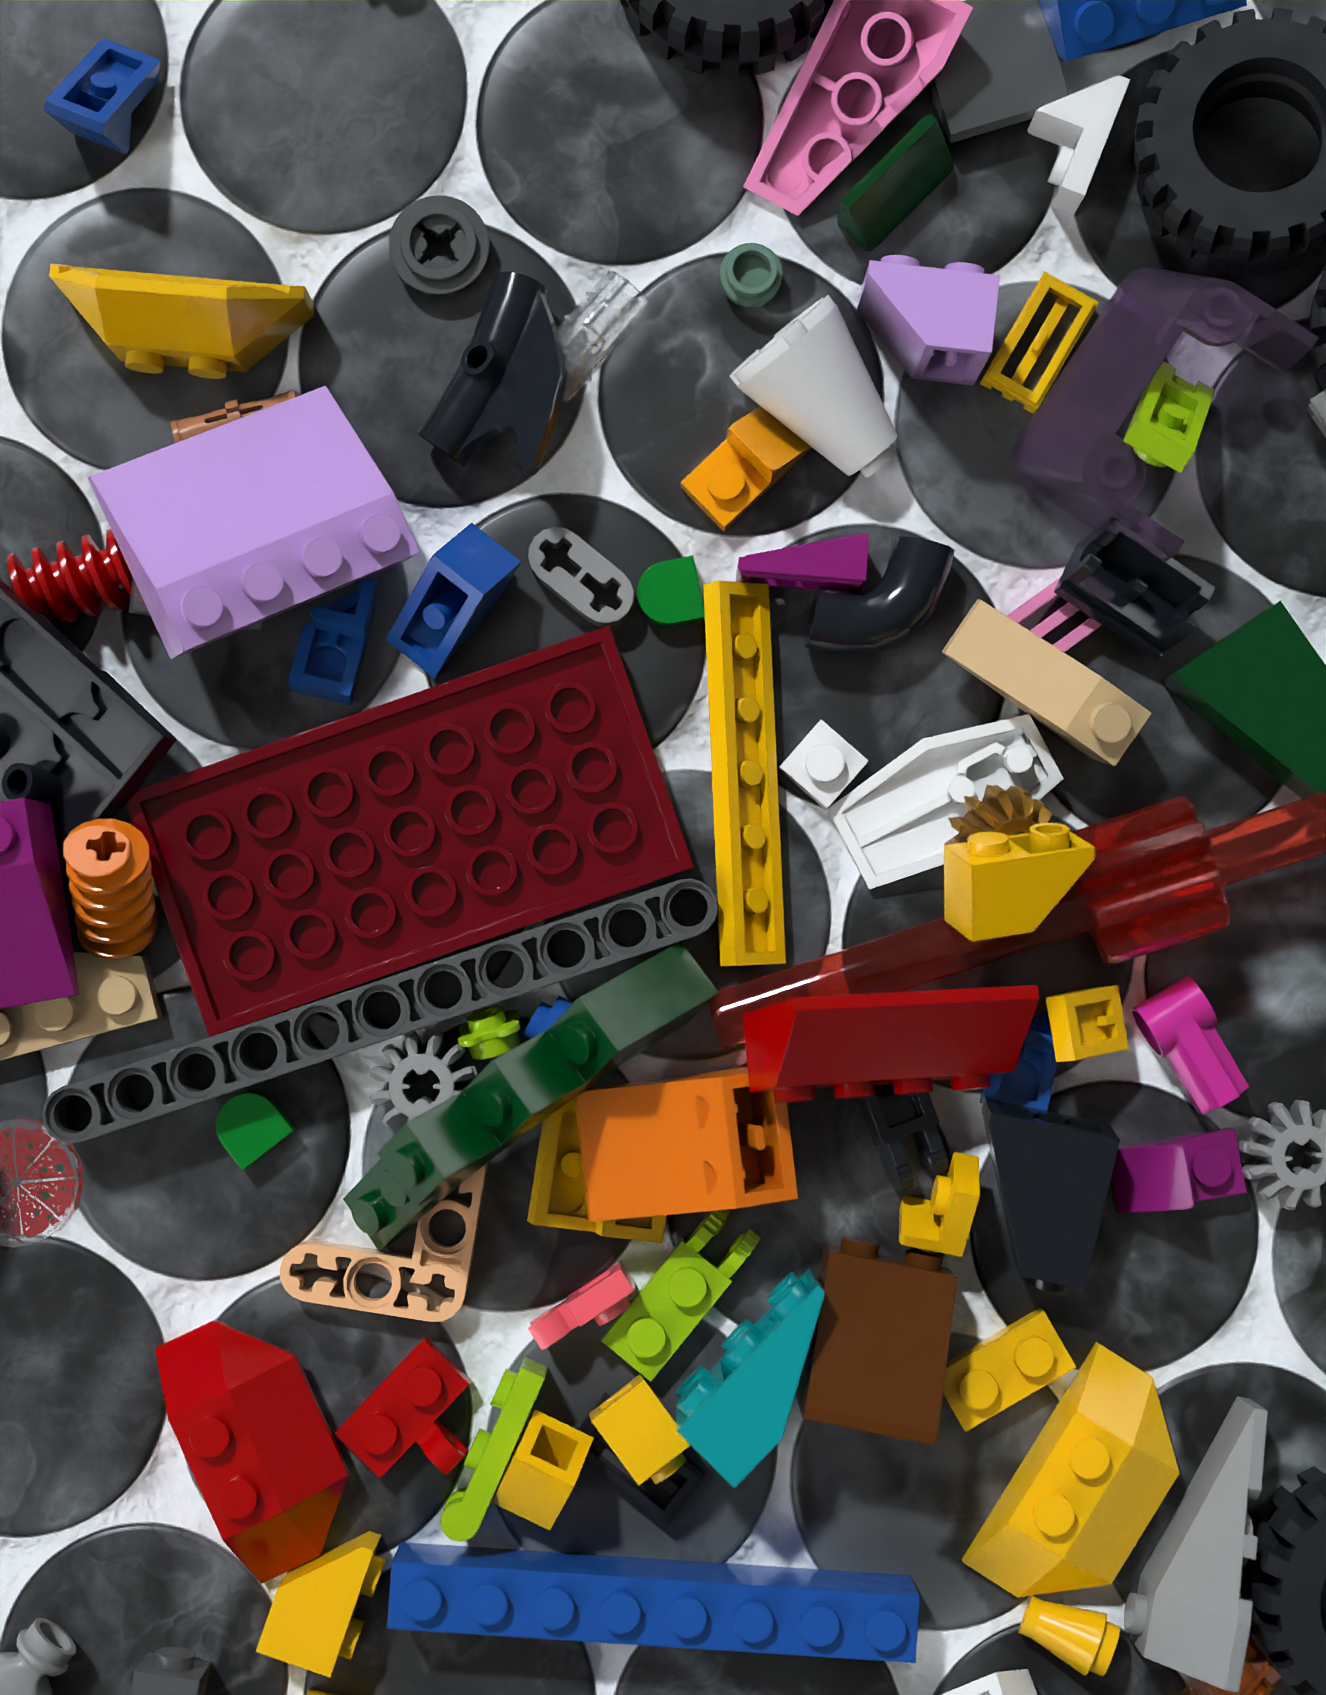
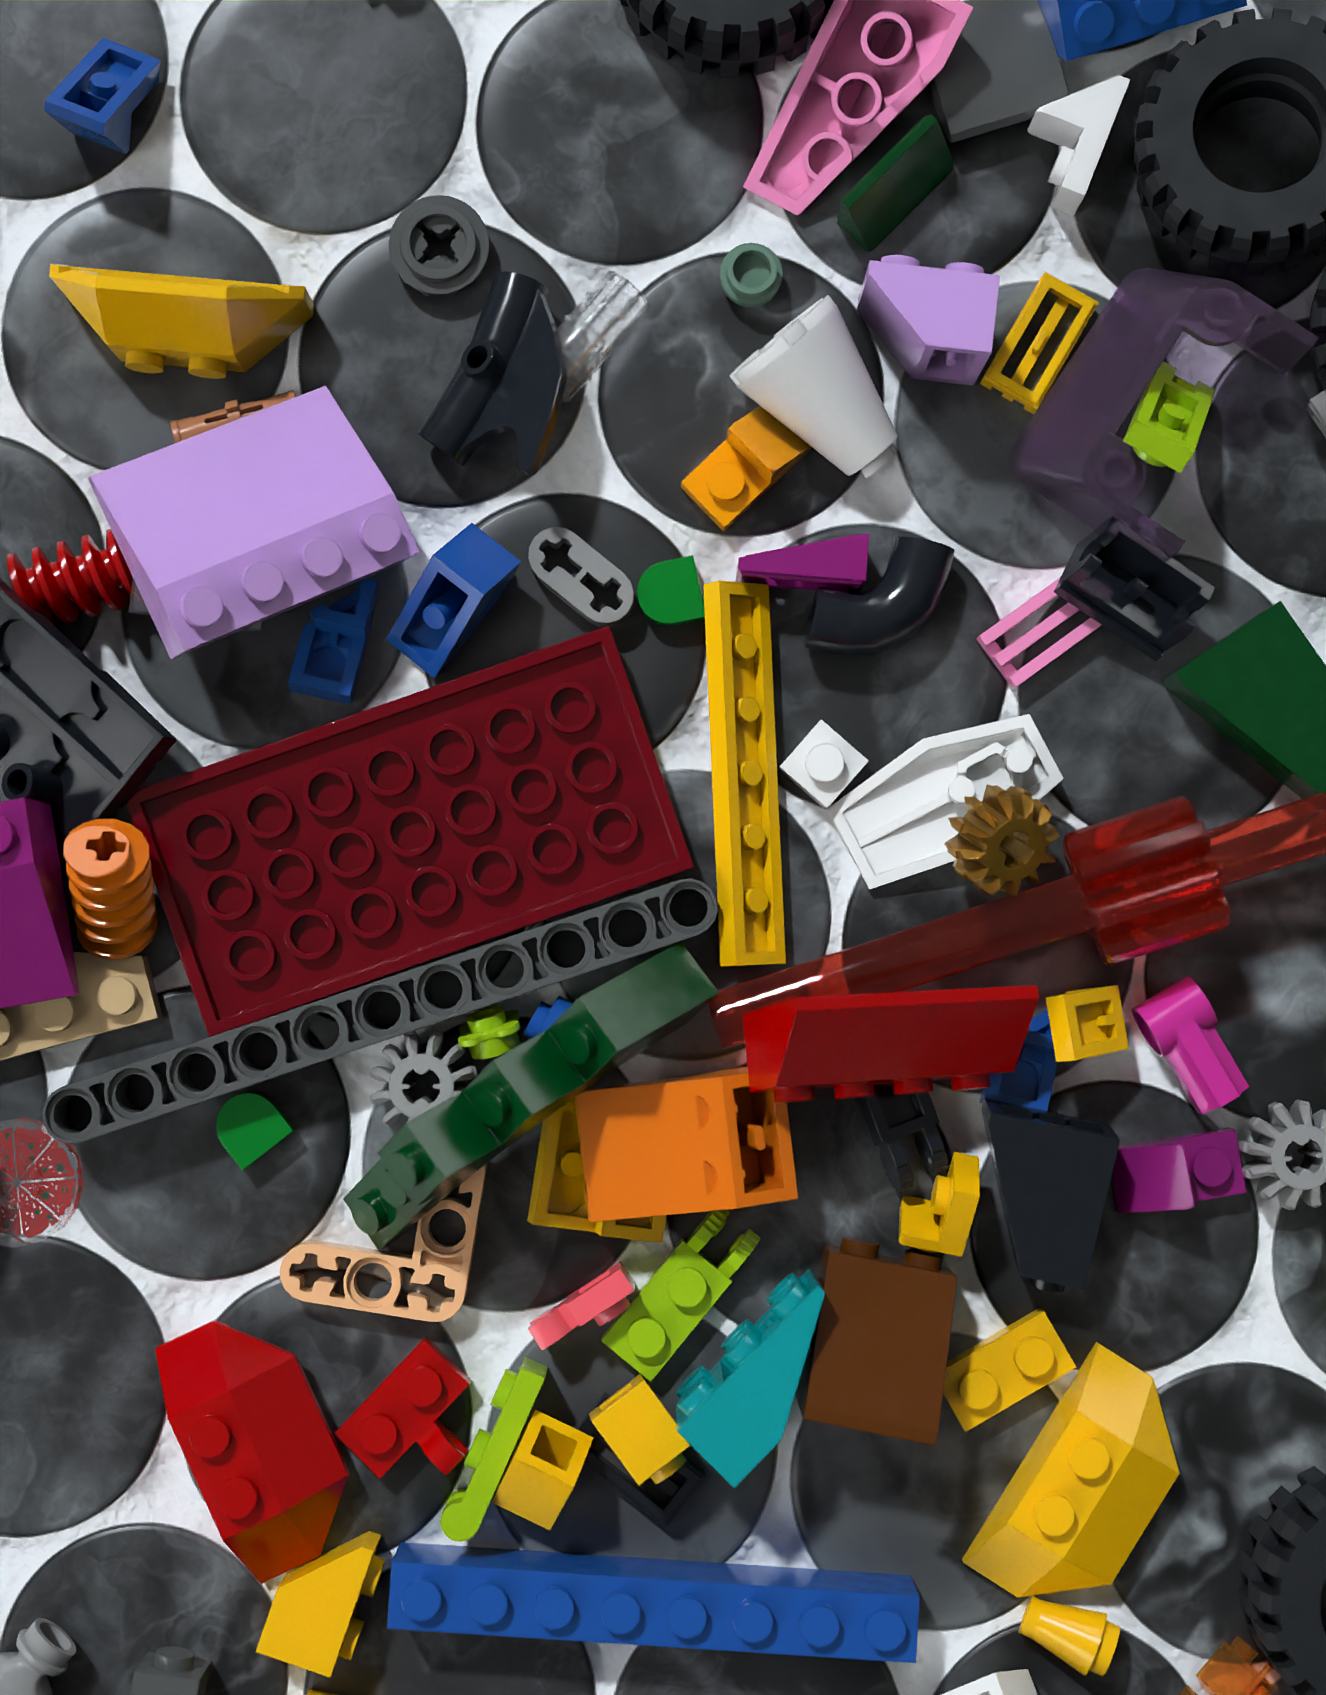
tan slope [942,599,1152,767] -> none
yellow slope [944,823,1095,942] -> none
light grey wedge [1124,1396,1268,1693] -> none

